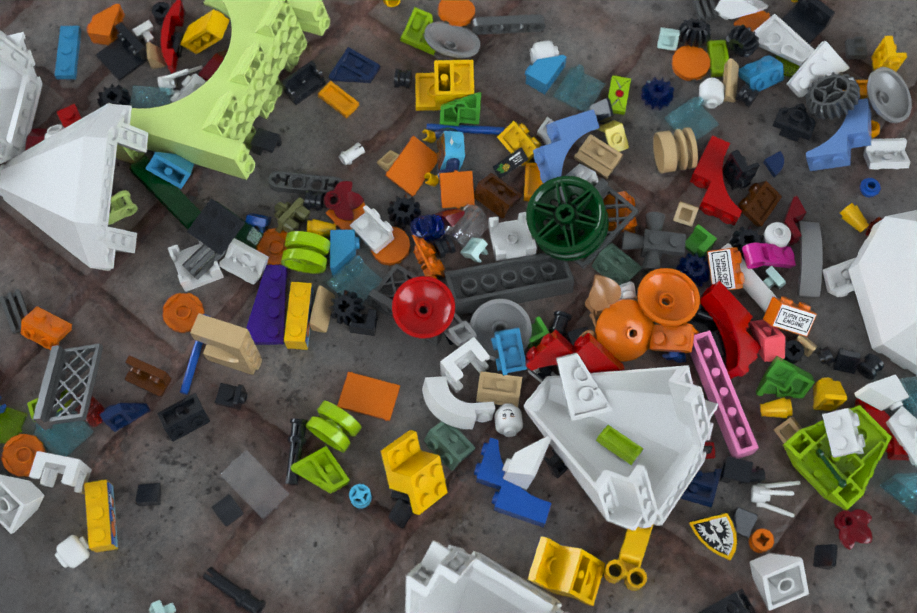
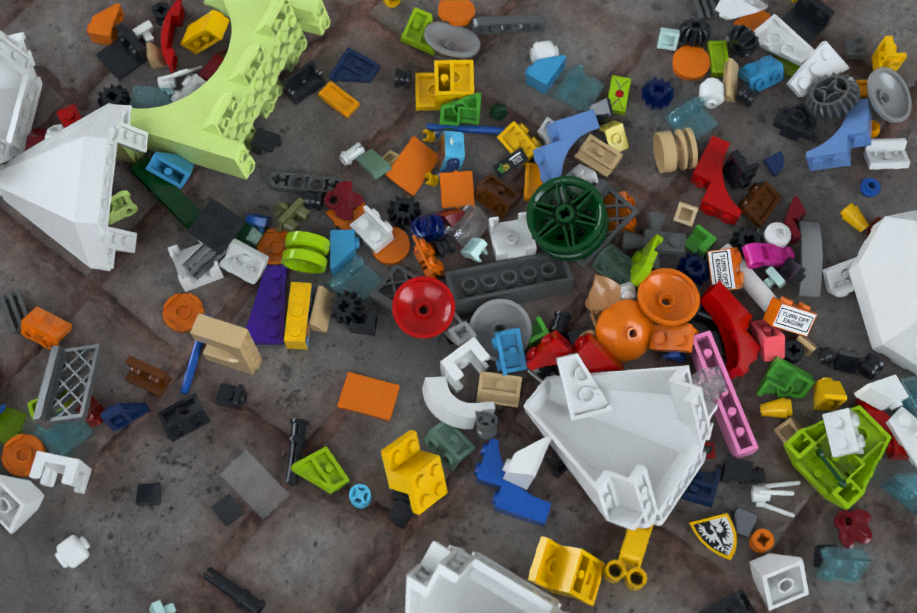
dark azure plate [55,26,81,79] -> none
yellow brick [84,480,118,553] -> none
black pin [170,32,184,58] -> none
lime wheel [306,400,362,453] -> none
yellow cone [307,219,336,237] -> none
white head [494,404,523,437] -> none
lime tile [596,425,643,465] -> none
none -> sand green tile [355,148,392,180]
none -> dark grey wheel [476,412,498,439]
none -> clear green plate [489,103,508,121]
none -> lime wing [630,234,663,287]
none -> clear brick [691,366,727,402]
none -> black tile [777,256,806,286]
none -> clear light blue hinge [815,547,872,583]

